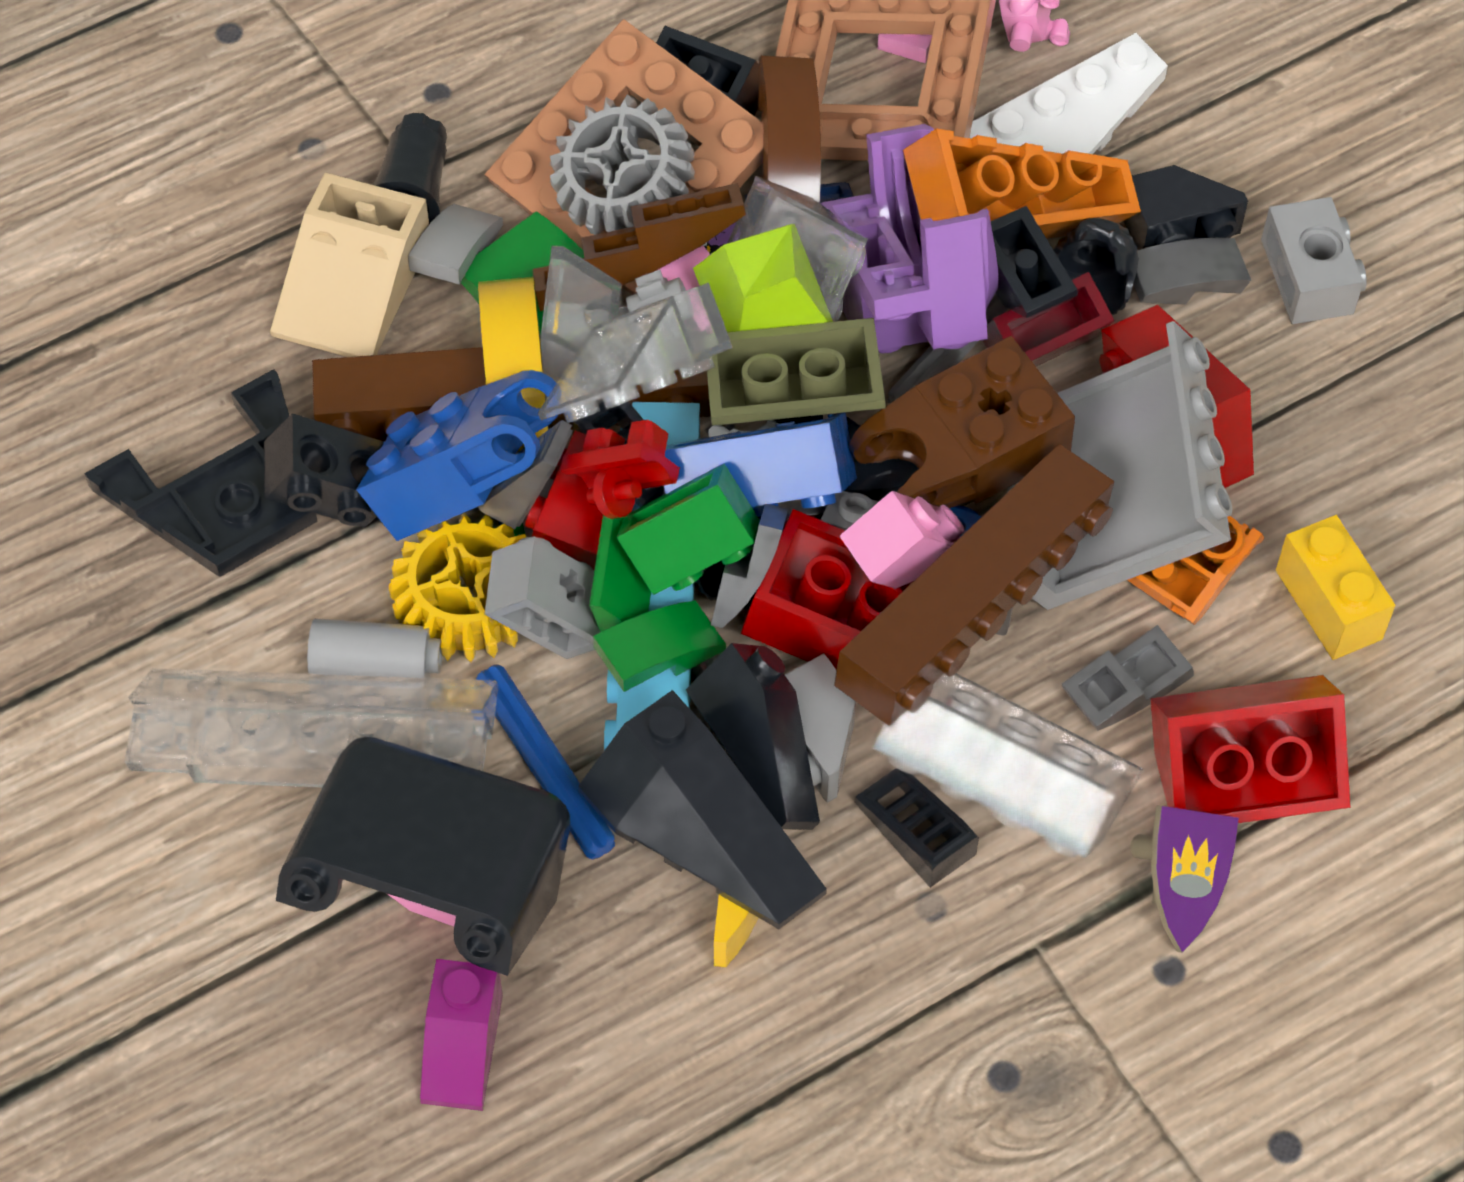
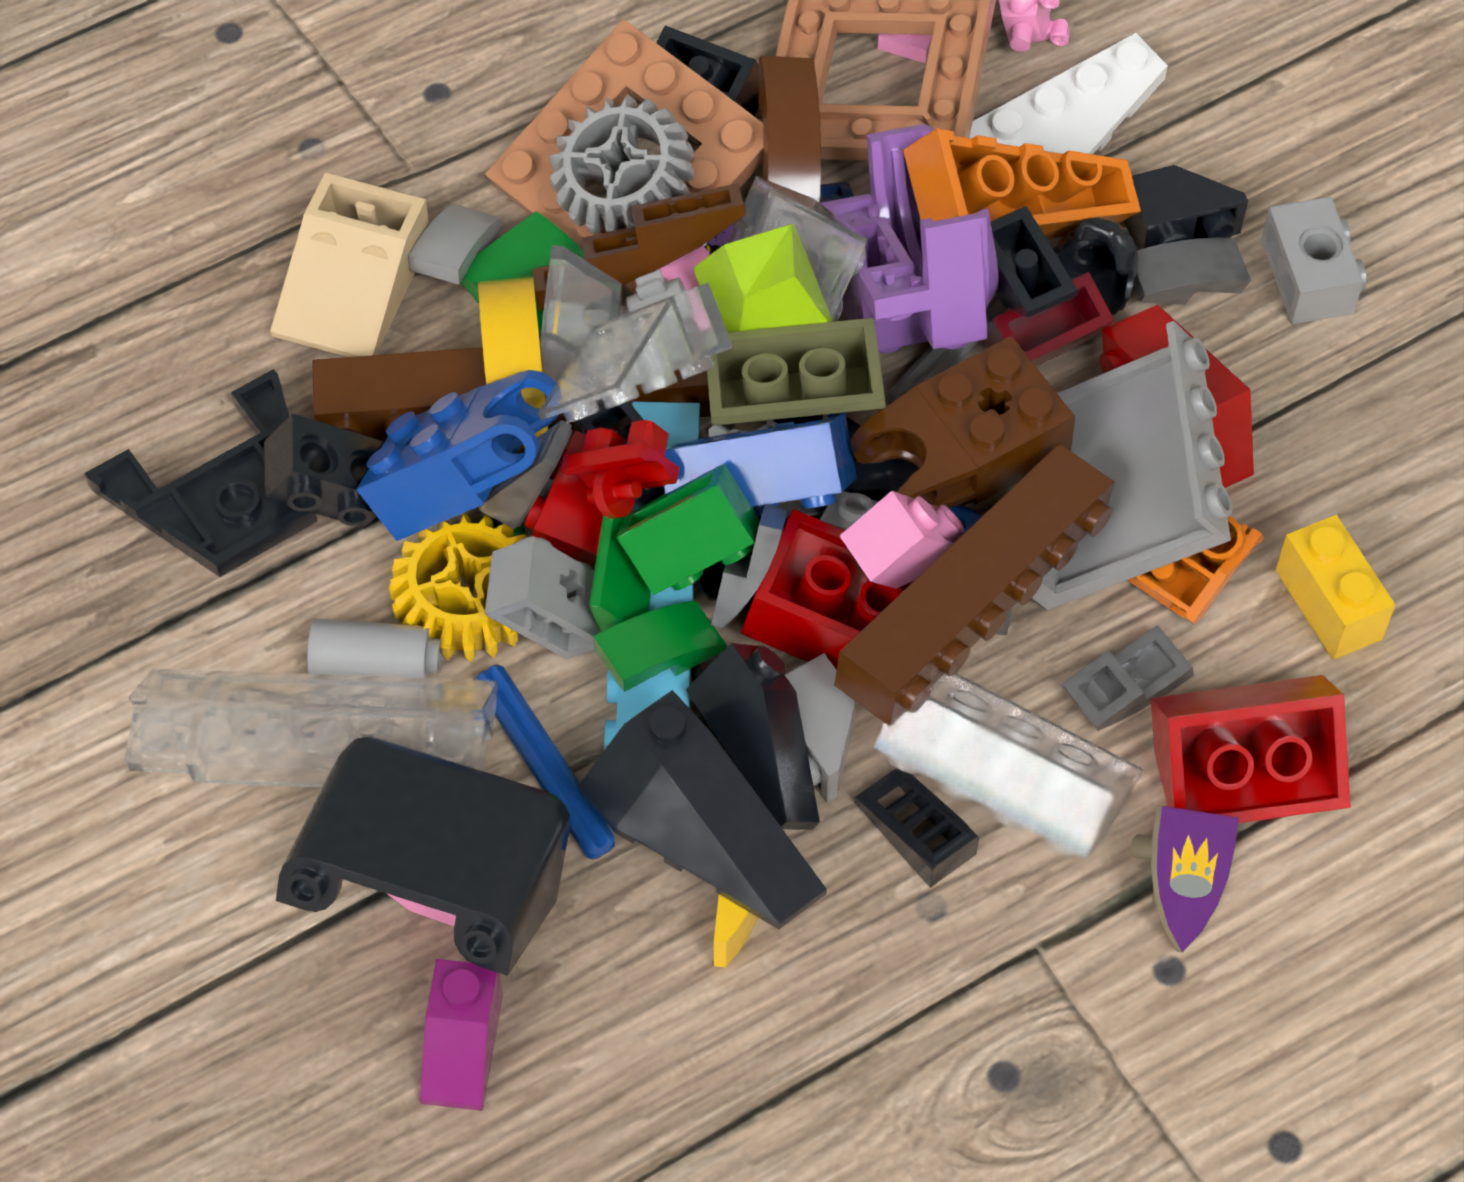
black plant [373,113,447,224] -> none

